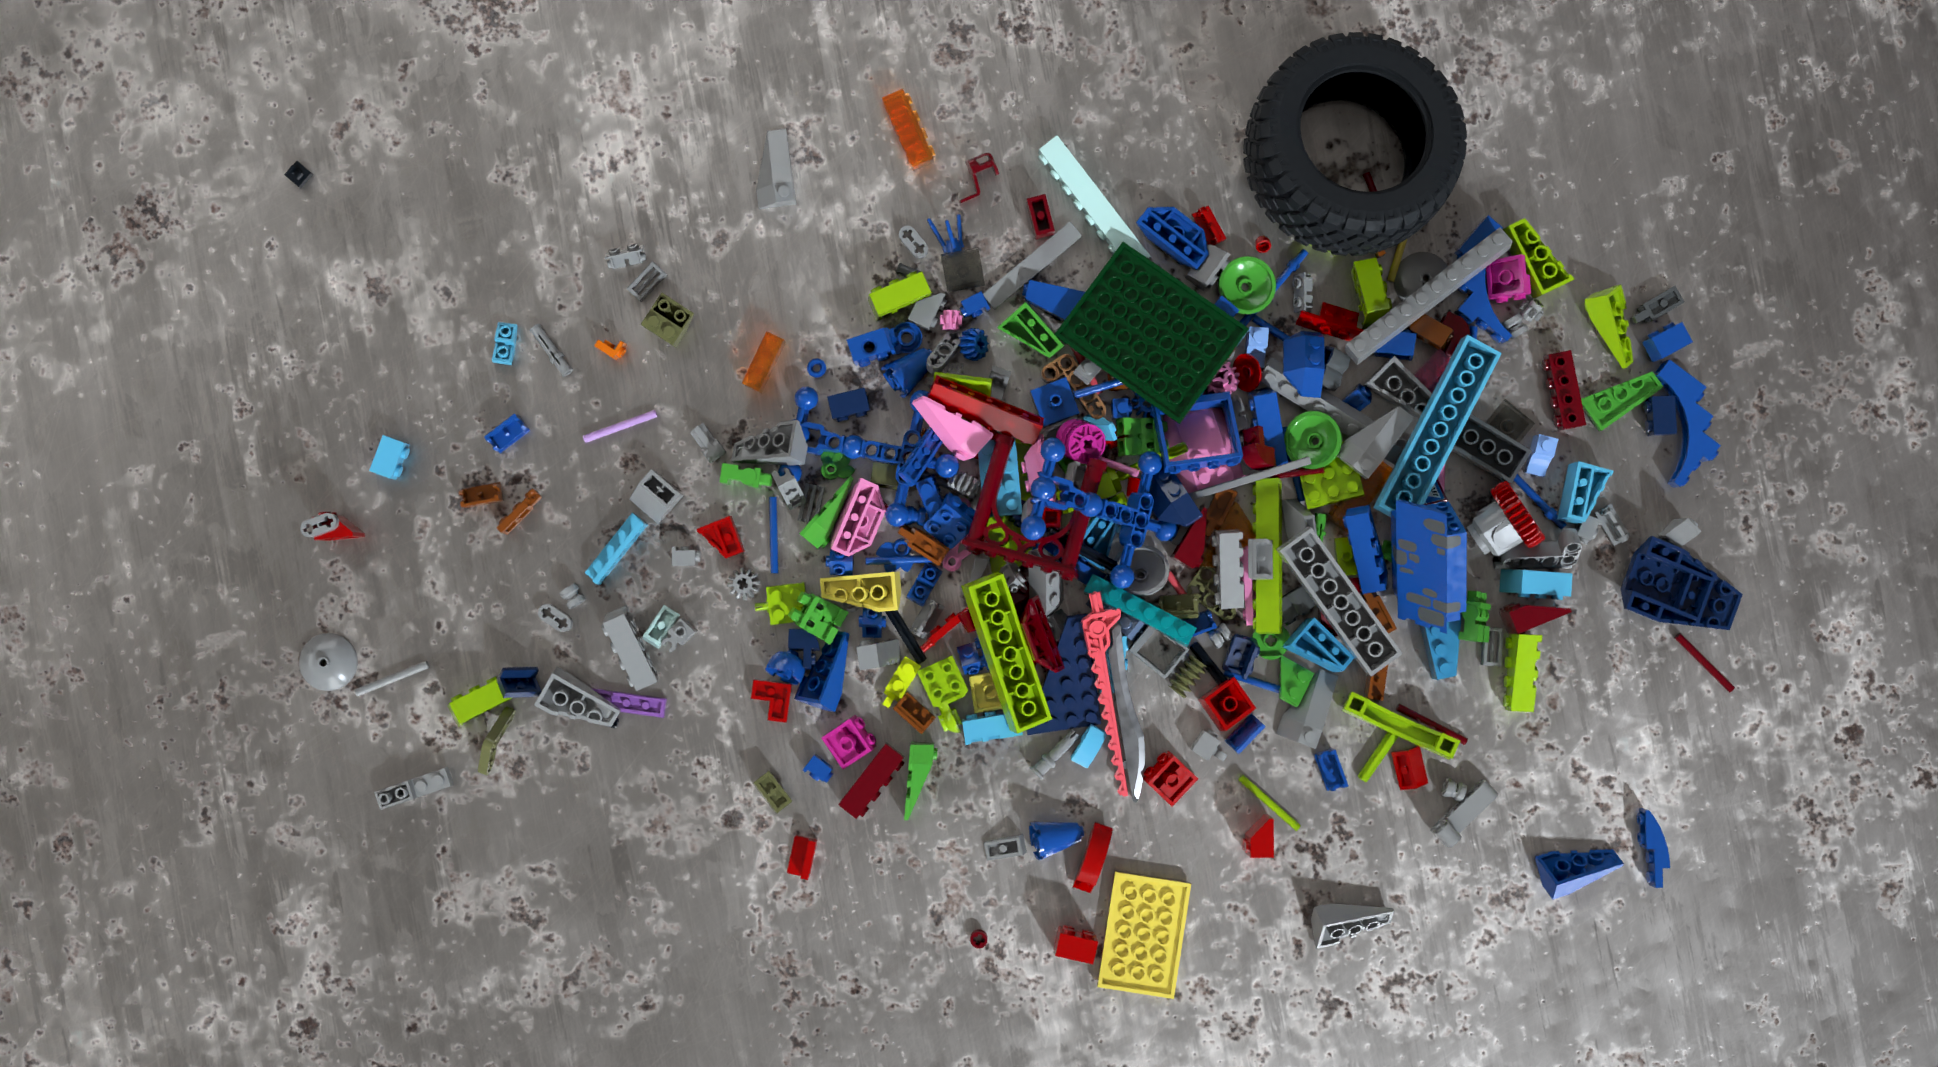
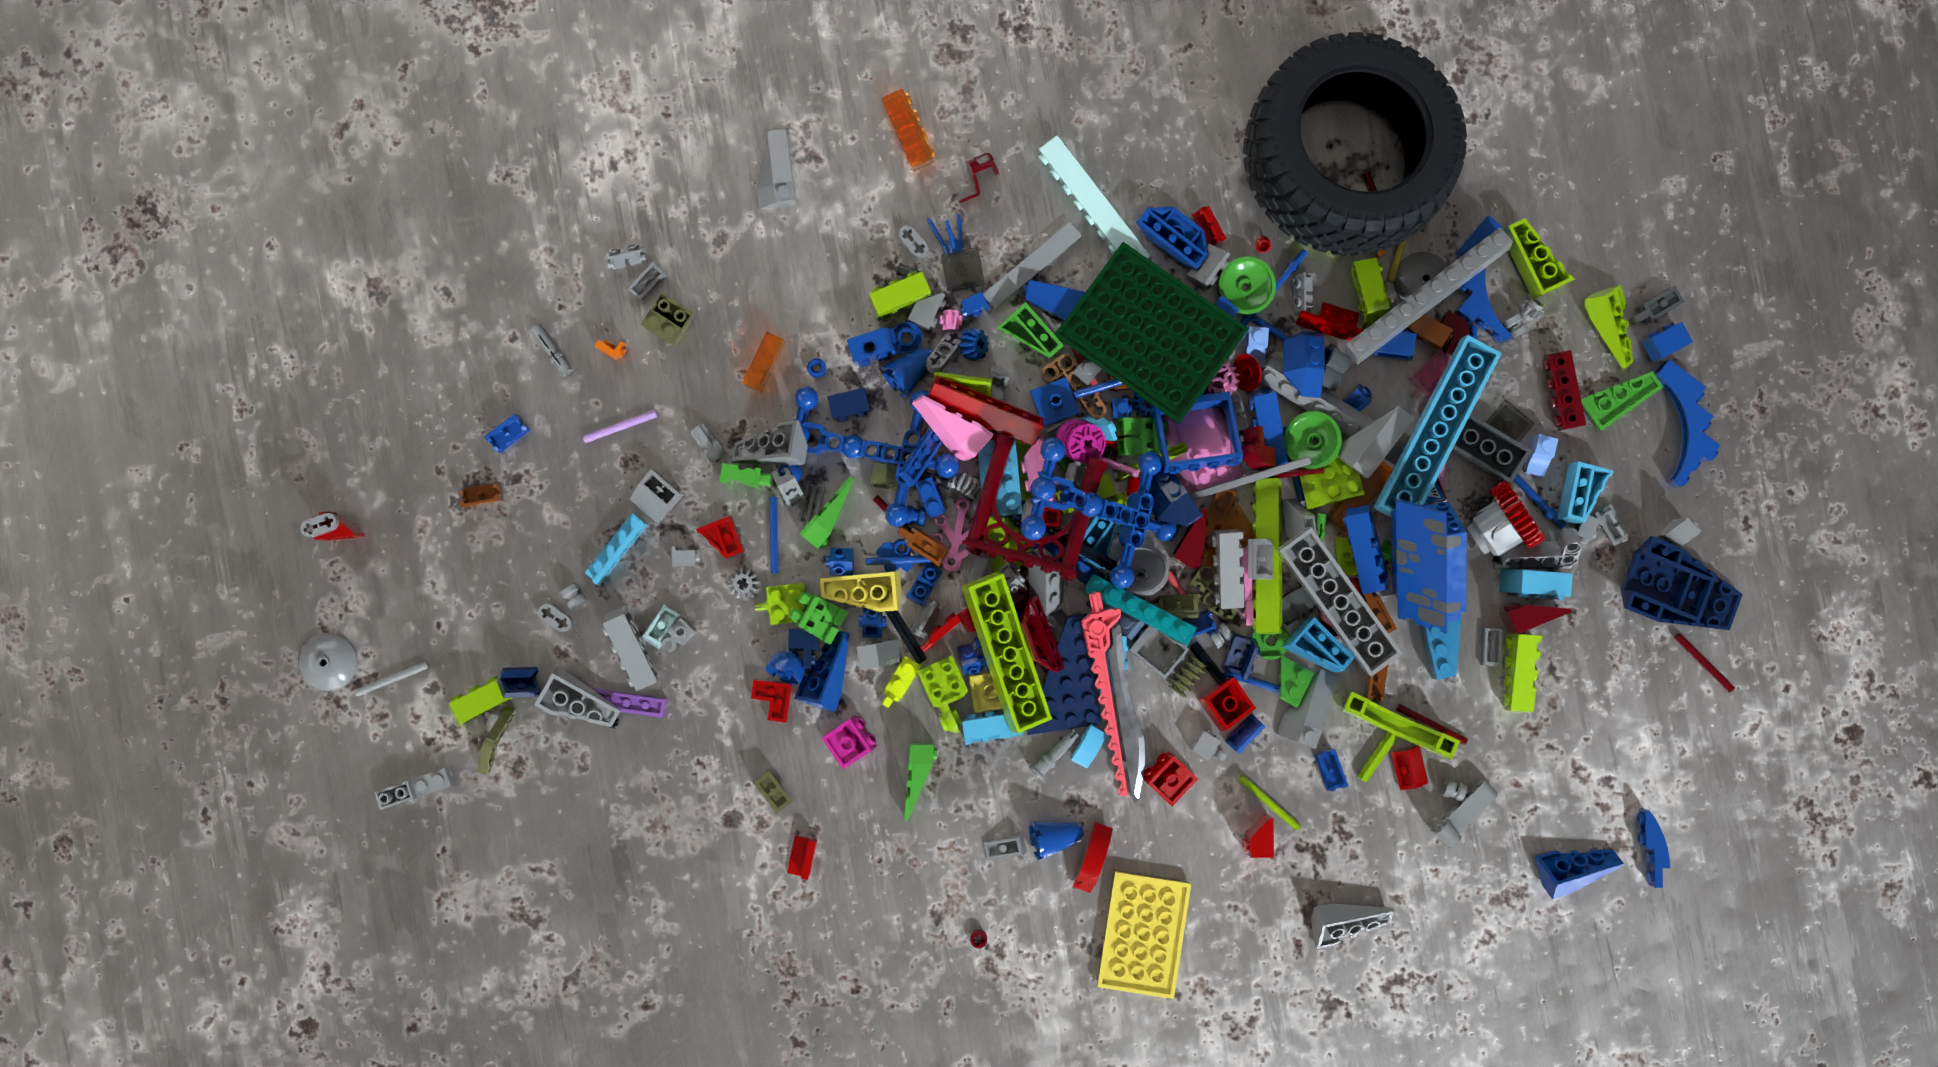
black tile [284,161,313,188] -> none
medium azure brick [369,435,410,480] -> none
medium azure slope [492,322,518,365] -> none
dark orange hinge [496,488,542,535] -> none
blue brick [802,754,833,783] -> none
bright green plate [821,446,855,480] -> none
bright pink wedge [830,478,886,557] -> none
dark red brick [838,742,905,819] -> none
dark orange hinge [893,692,936,734] -> none
blue bracket [923,492,975,549] -> none
dark red brick [1026,194,1055,240] -> none
red brick [1053,925,1098,965] -> none
lime tile [1106,467,1122,493] -> none
light grey wedge [1363,356,1432,419] -> none
bright green hips [1458,591,1491,643] -> none
dark pink plate [1486,254,1531,303] -> none
dark blue brick [1643,395,1677,436] -> none

